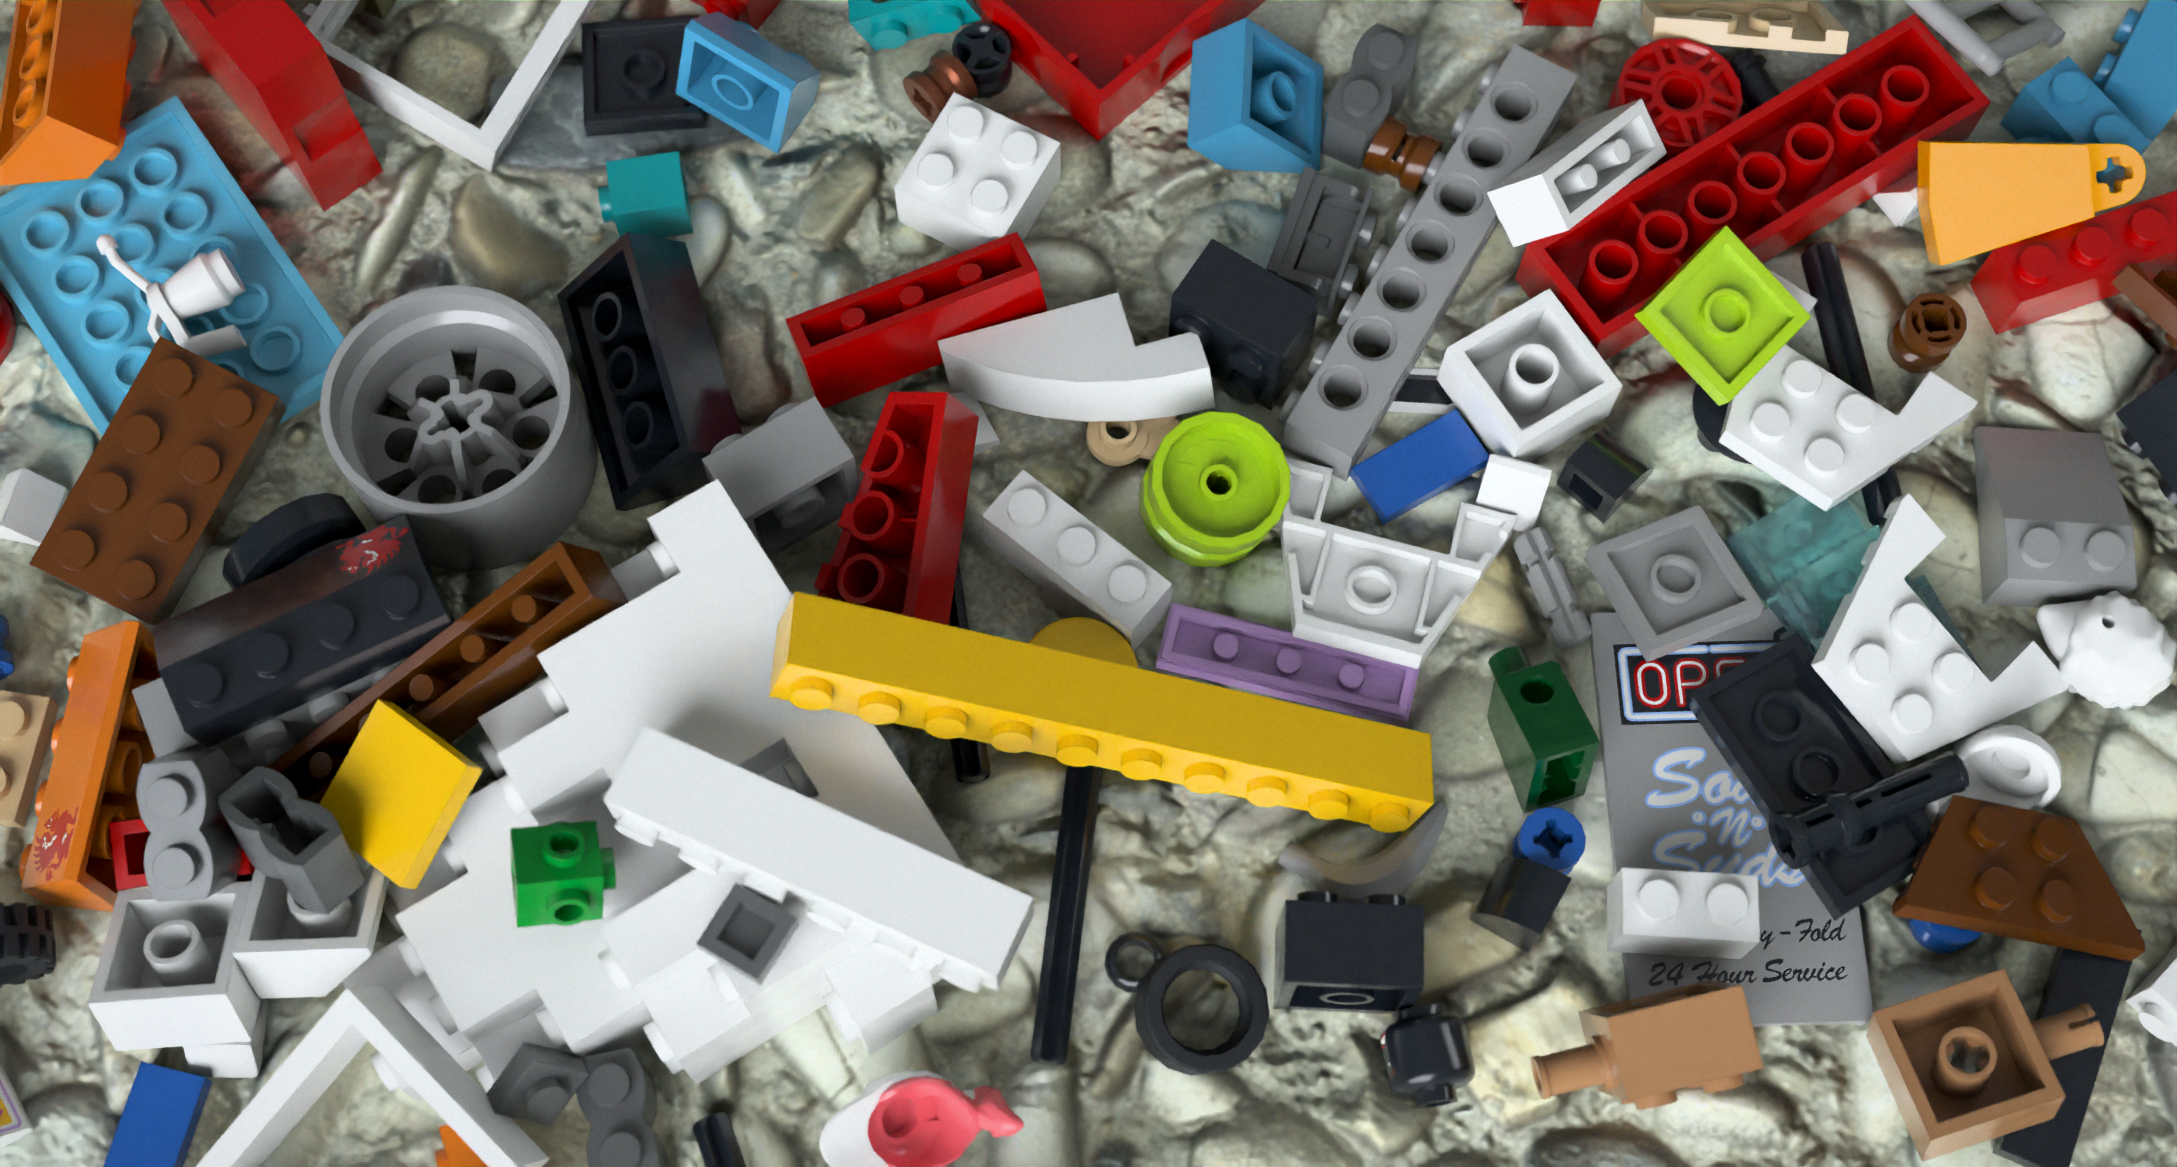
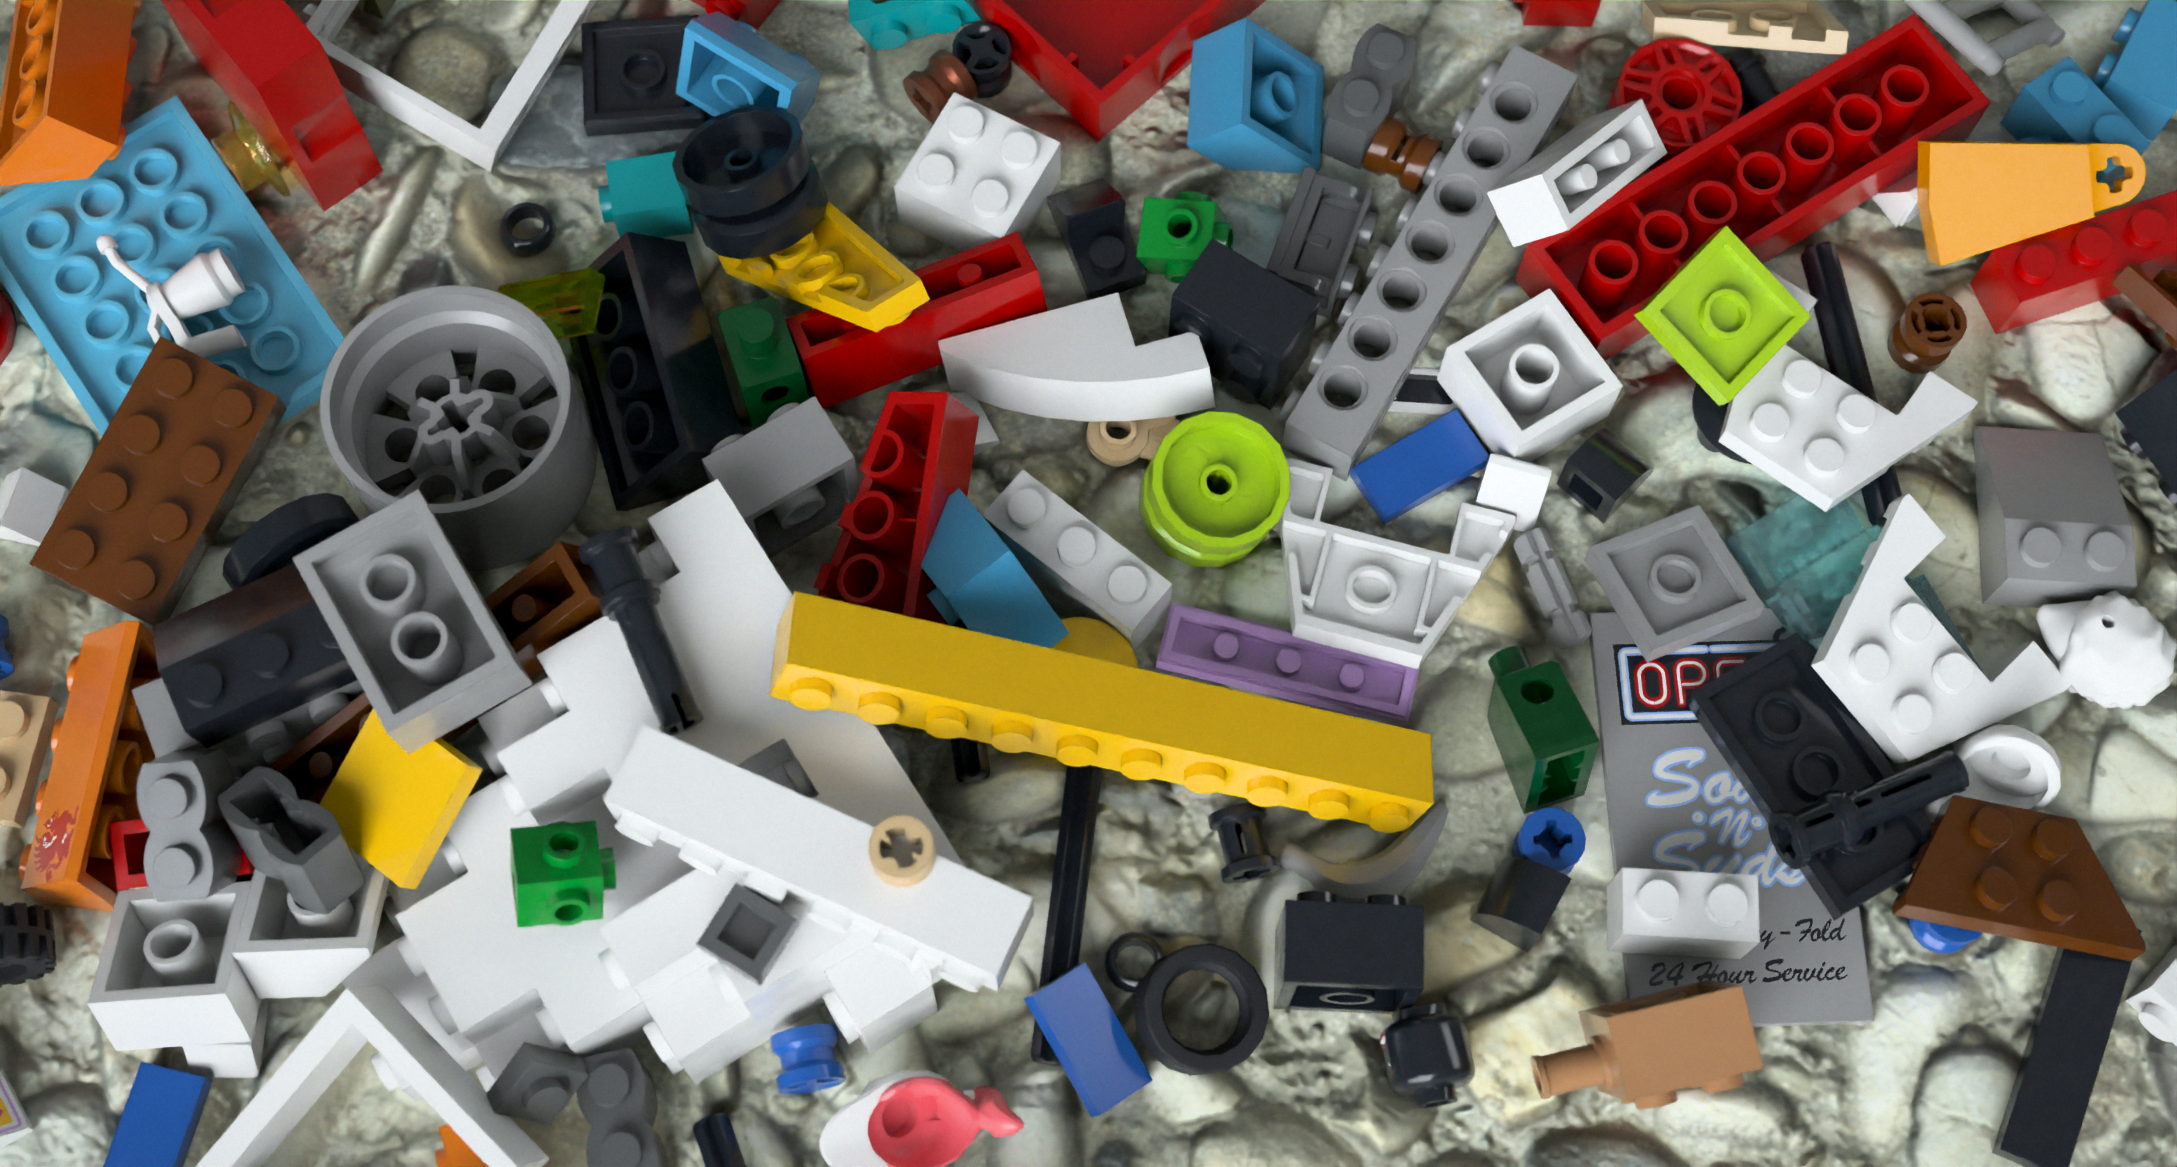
medium nougat brick [1866,969,2104,1162] -> none
none -> clear yellow piece [211,100,291,197]
none -> light grey slope [292,489,533,754]
none -> clear neon green tile [498,267,605,339]
none -> black piece [499,202,556,255]
none -> black pin [577,527,704,736]
none -> black wheel [672,105,828,259]
none -> yellow wing [717,201,930,332]
none -> dark green torso [717,296,809,431]
none -> blue wheel [770,1024,846,1095]
none -> tan bush [868,815,935,888]
none -> dark azure slope [921,488,1070,648]
none -> blue tile [1024,962,1152,1117]
none -> black slope [1046,178,1147,300]
none -> green brick [1136,192,1234,284]
none -> black bush [1208,802,1280,884]

